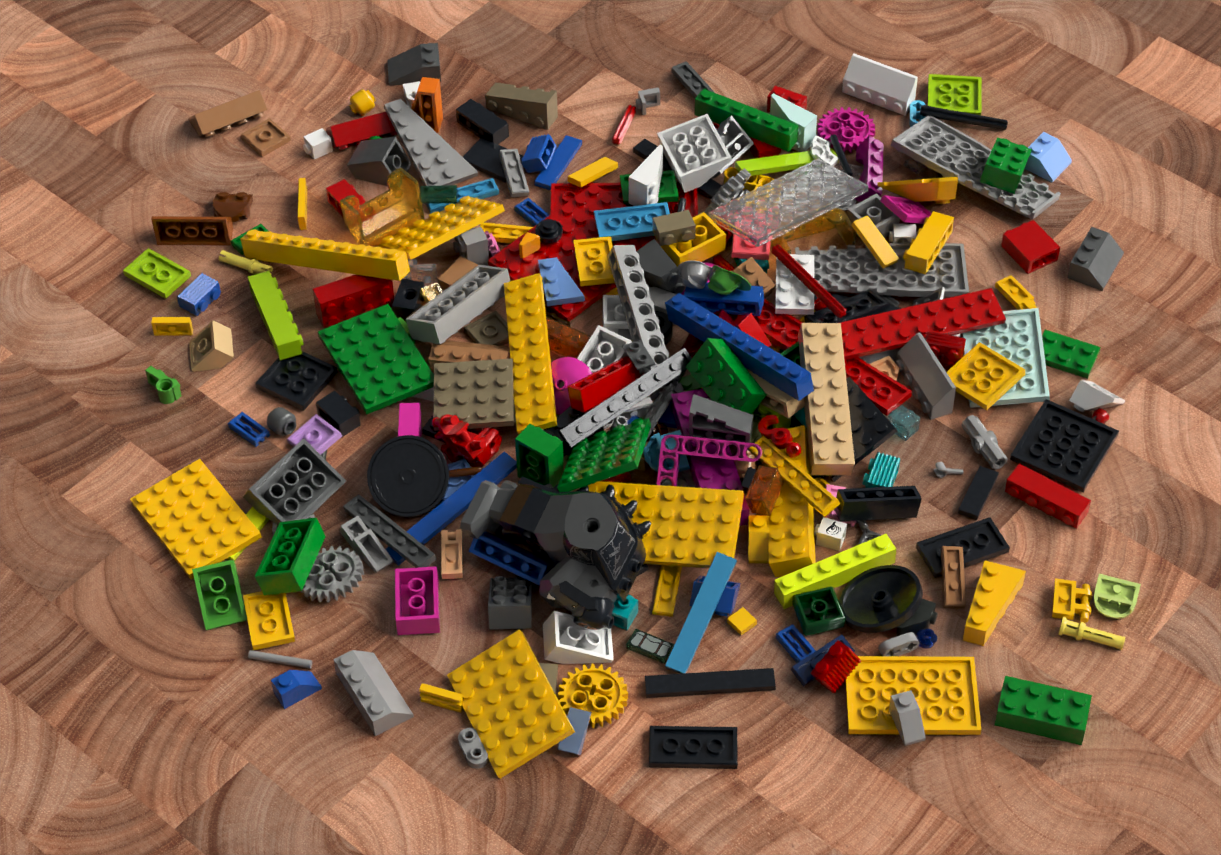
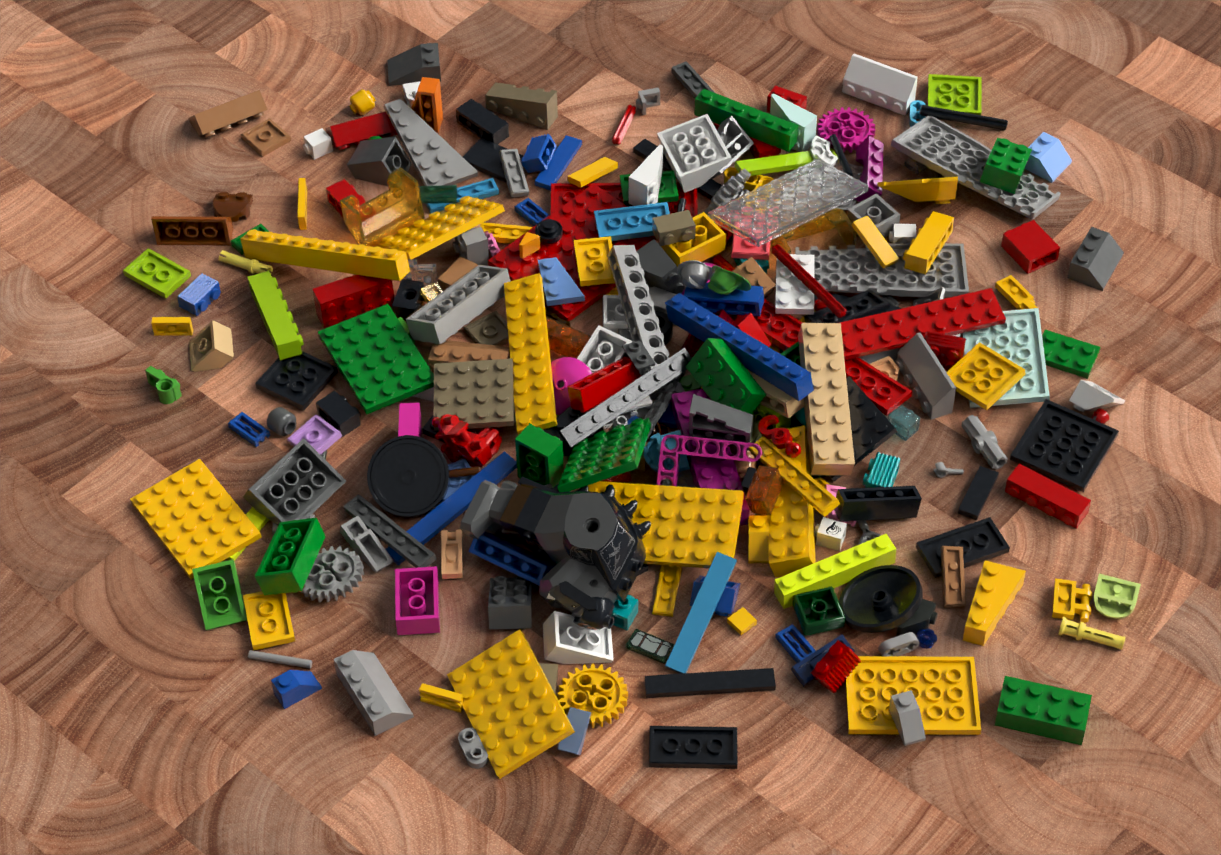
dark pink tile [880,195,932,224] -> none

